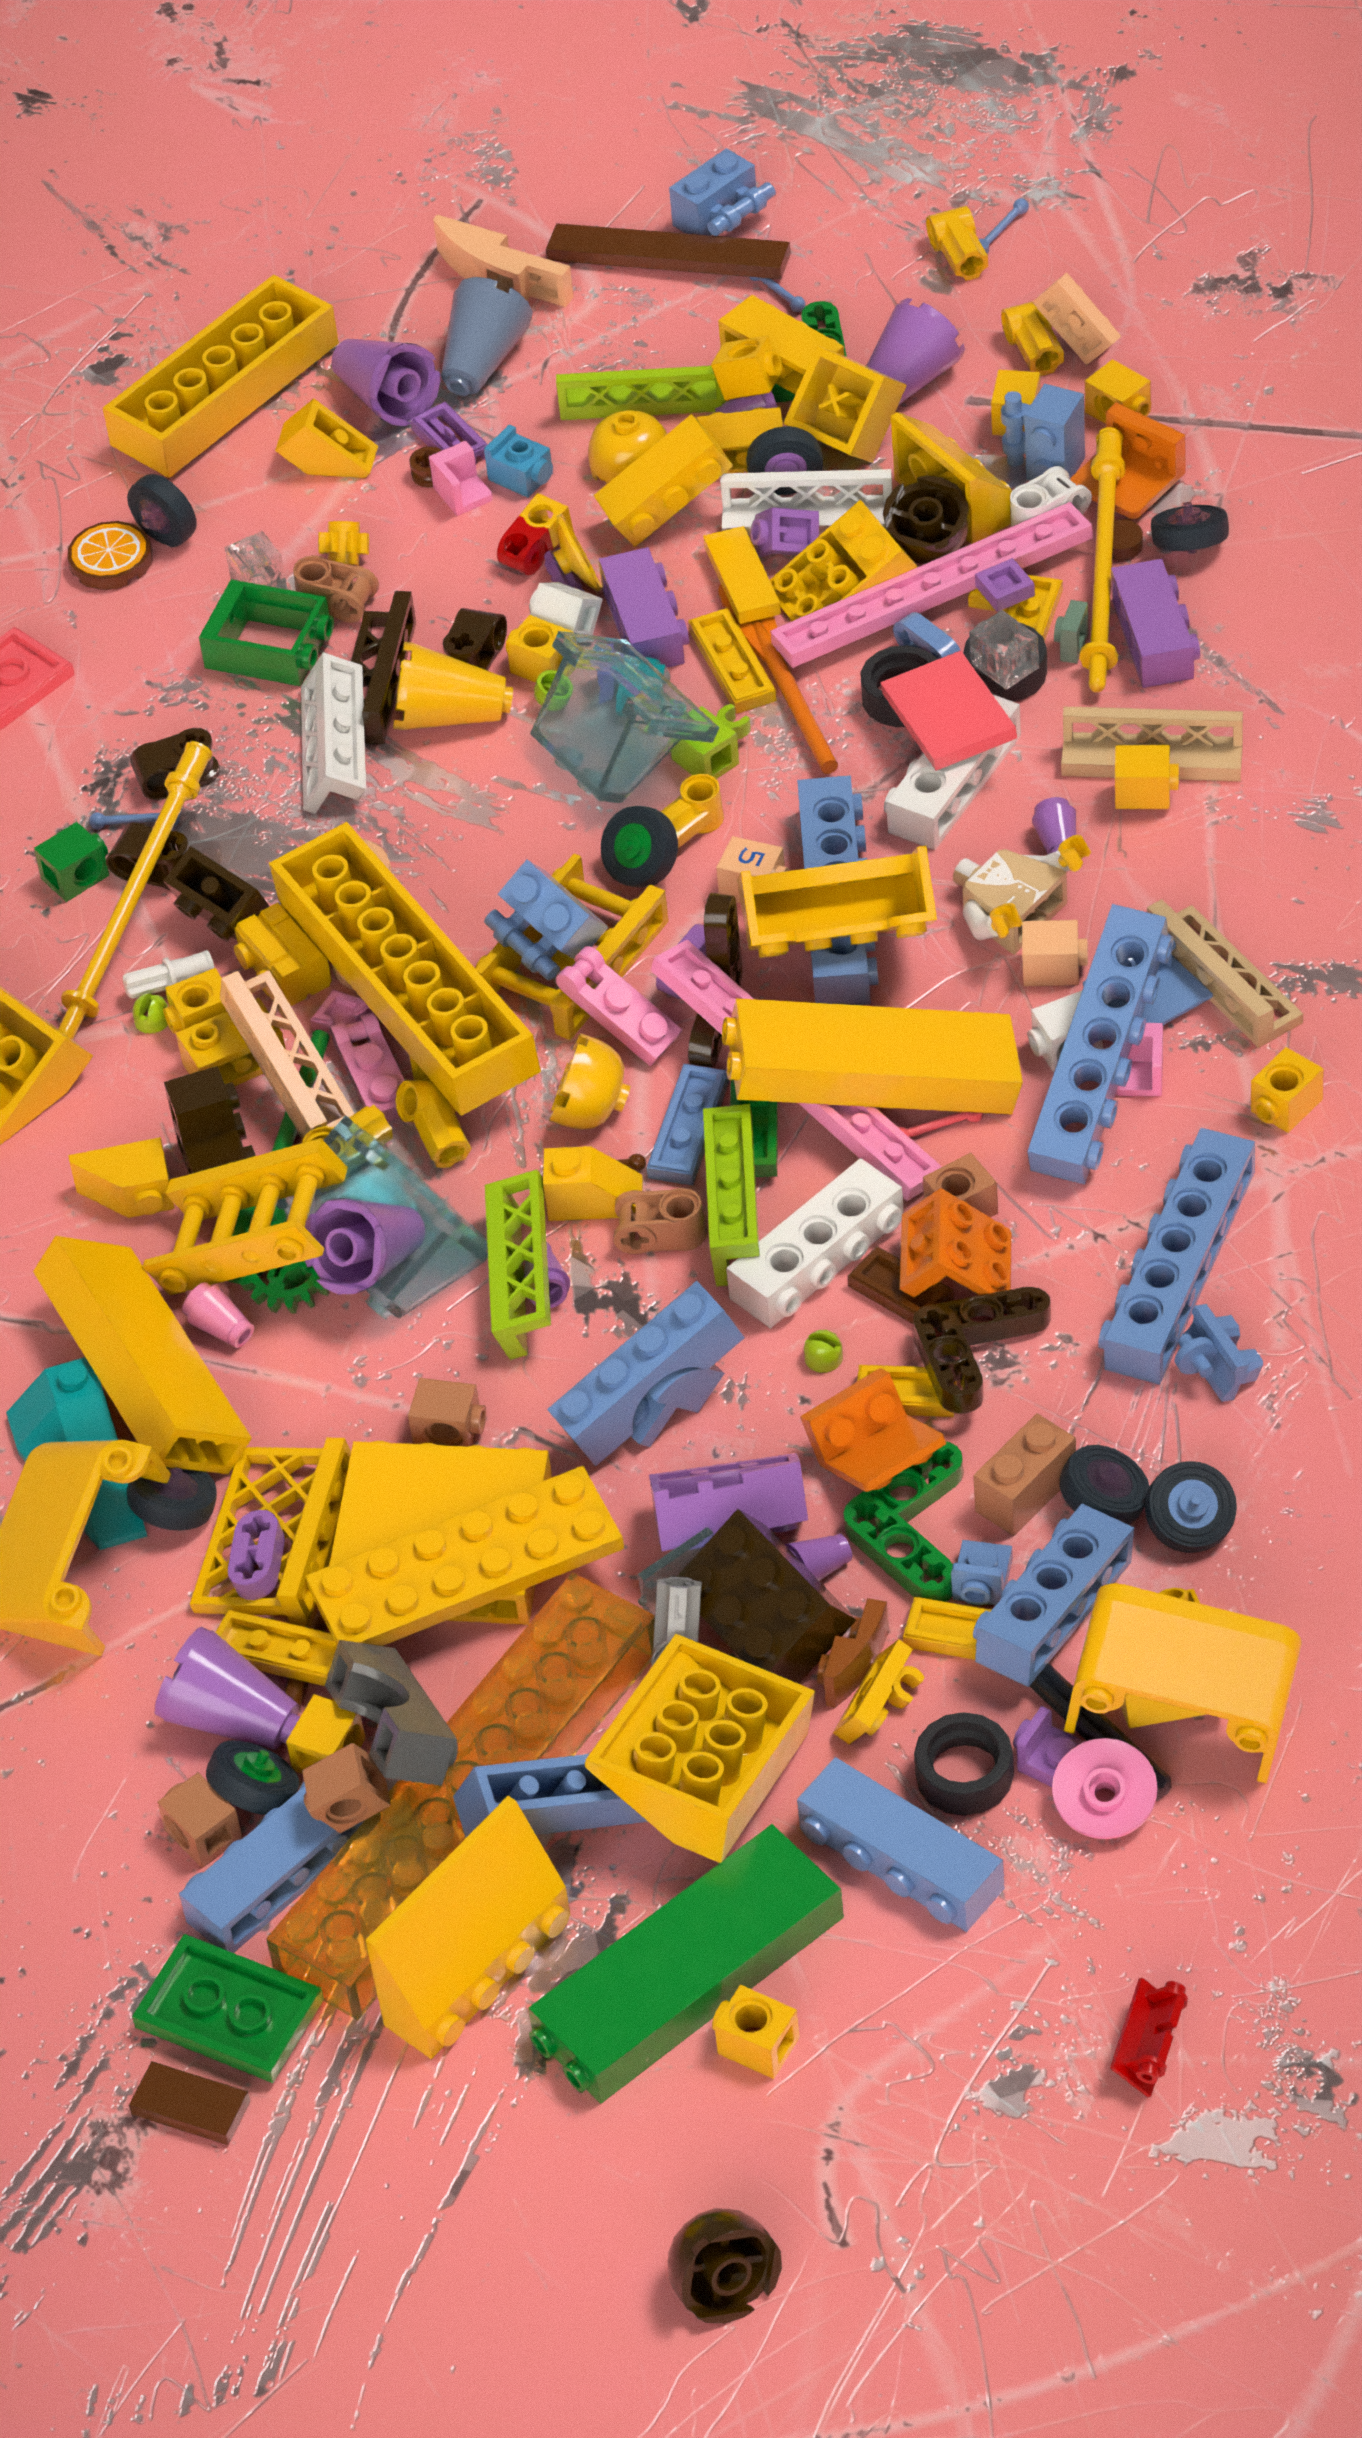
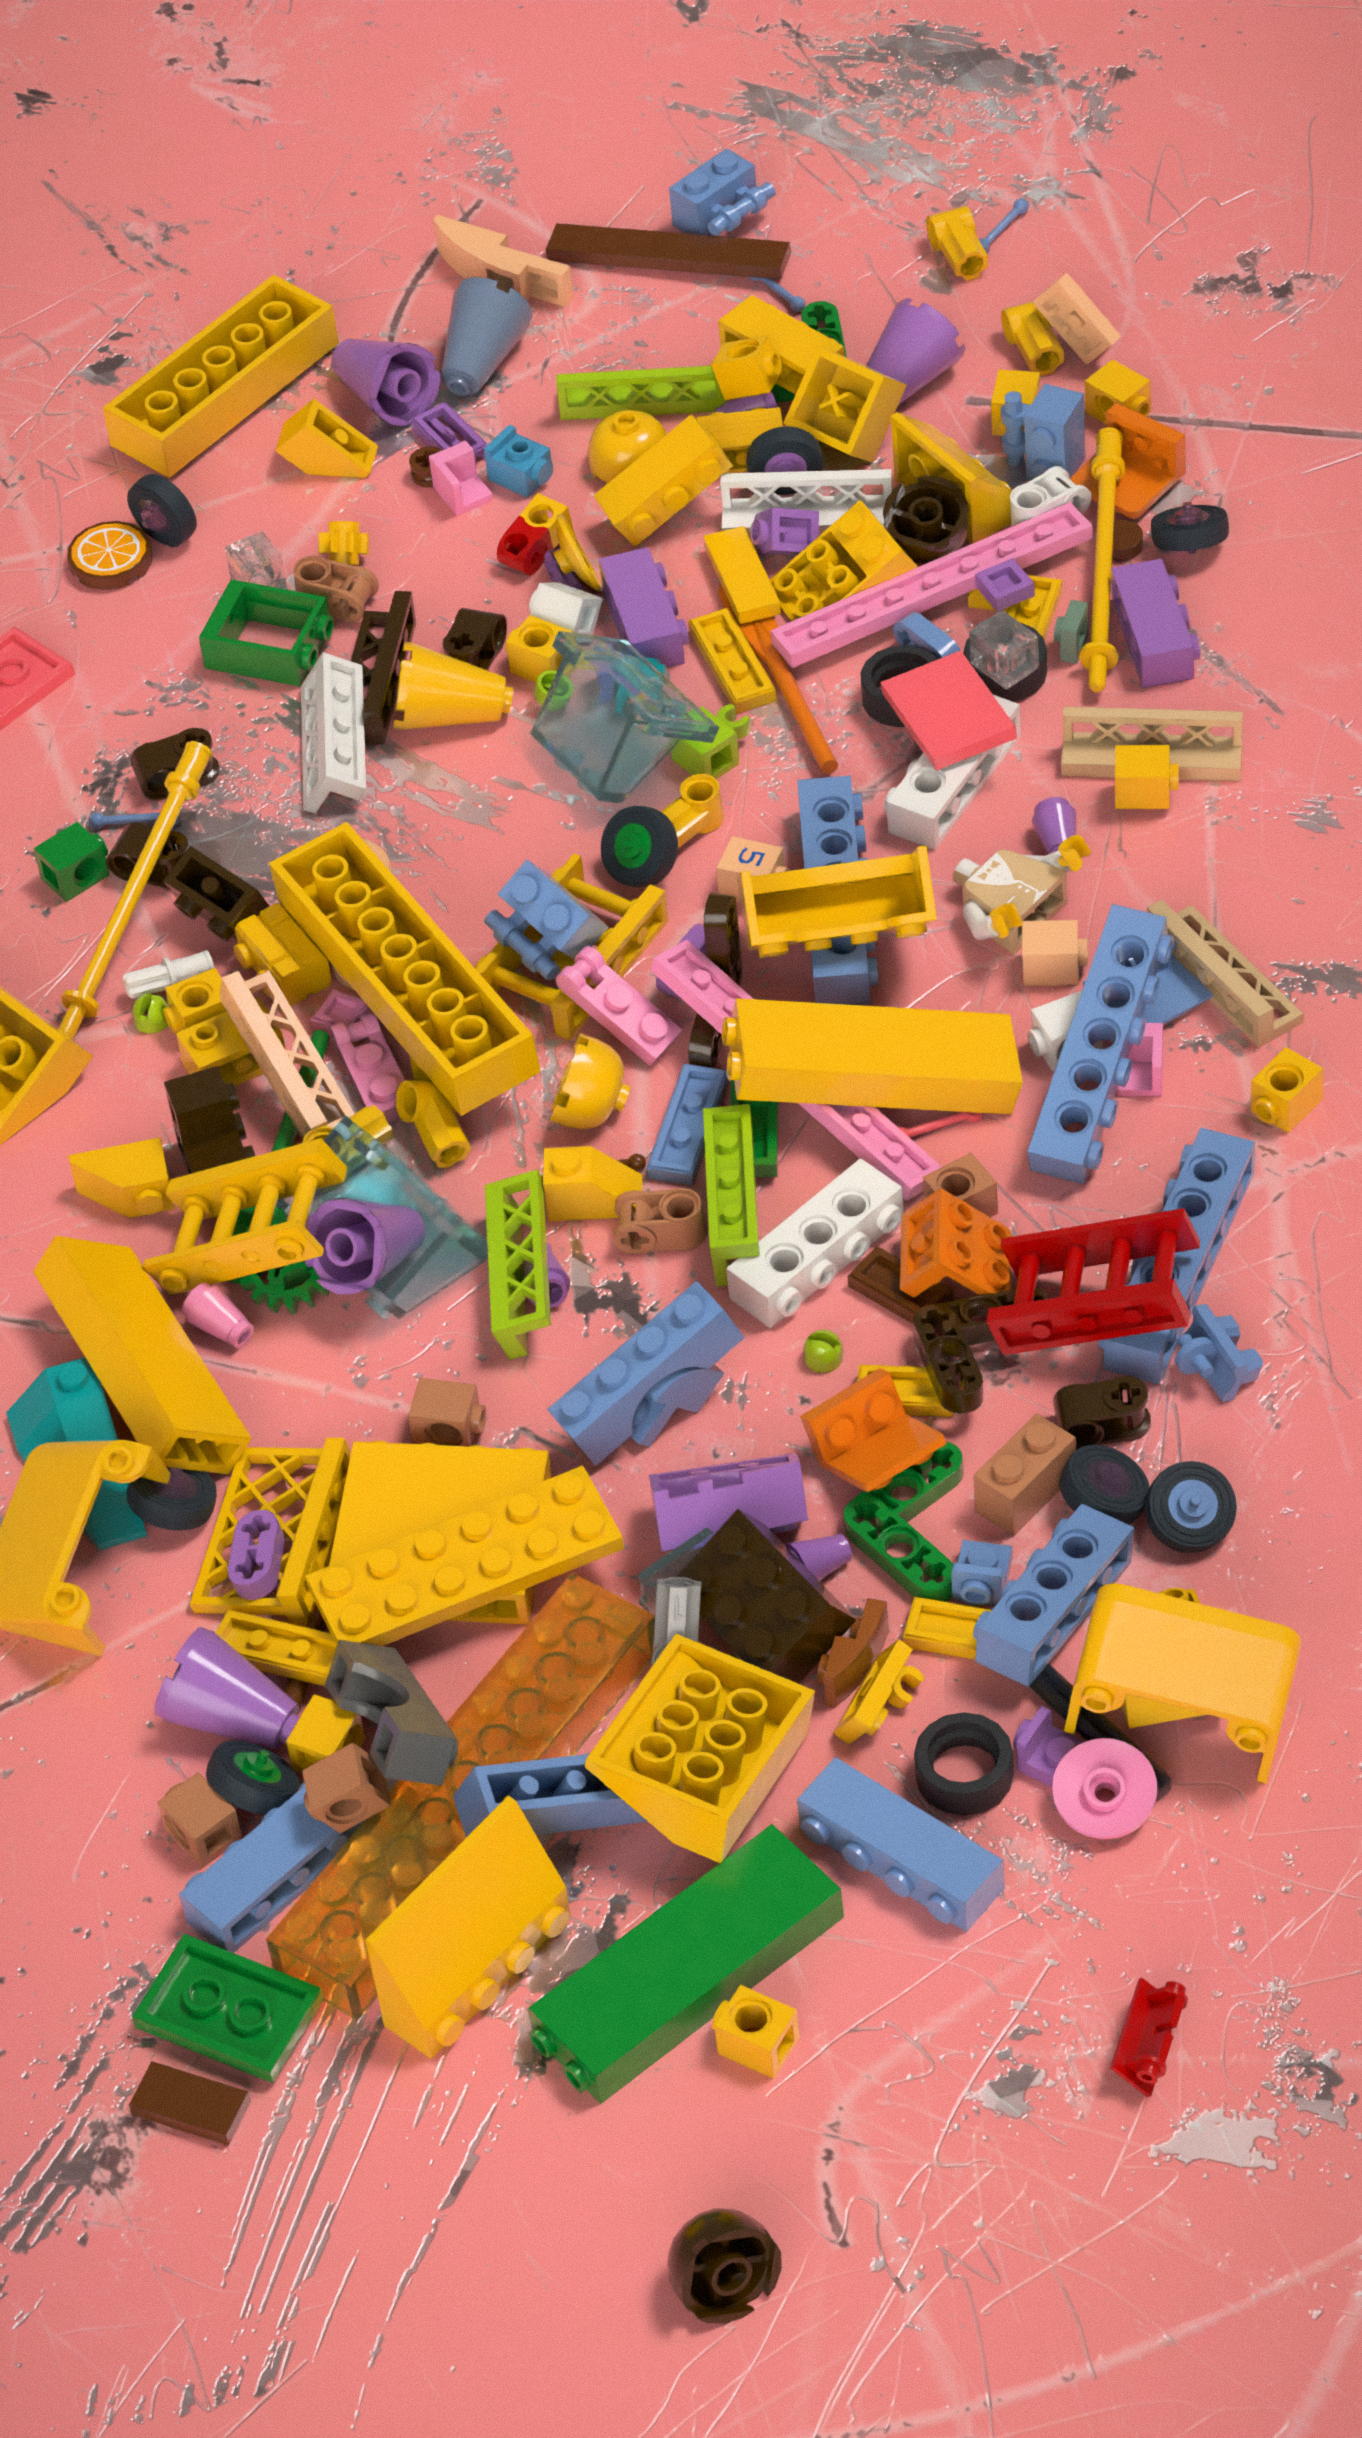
none -> red fence [986,1208,1200,1355]
none -> dark brown piece [1053,1376,1151,1450]

